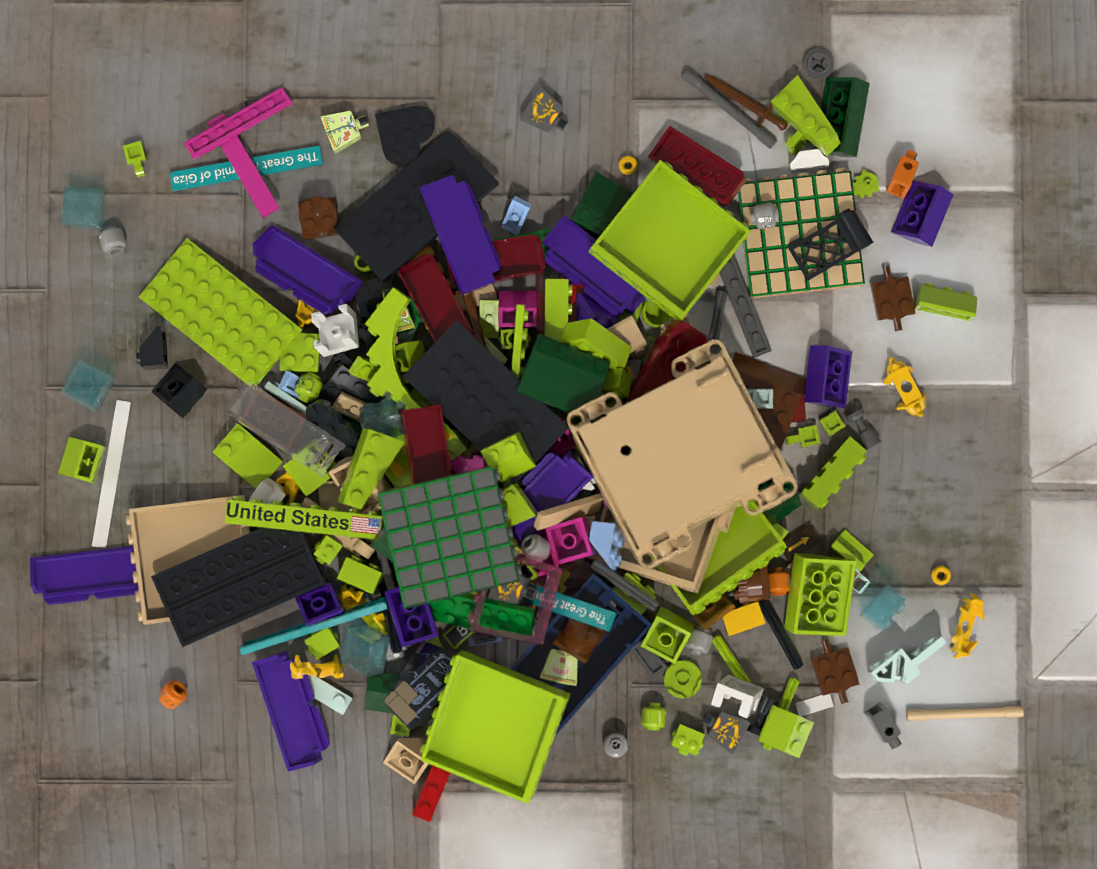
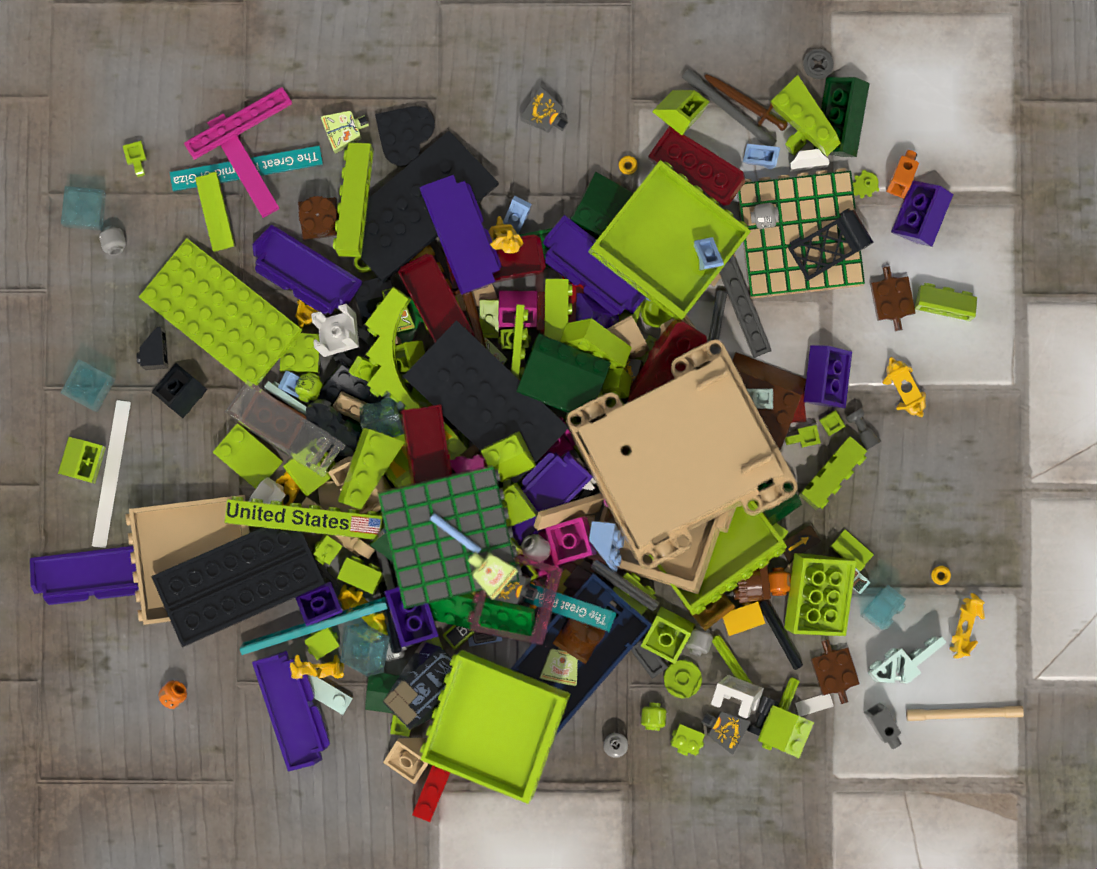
none -> lime panel [195,172,235,252]
none -> lime brick [333,143,374,257]
none -> light blue bar [430,513,481,553]
none -> yellowish green torso [468,552,518,600]
none -> yellow piece [488,216,523,253]
none -> lime slope [652,90,709,135]
none -> light blue slope [694,237,723,270]
none -> light blue slope [743,144,780,170]

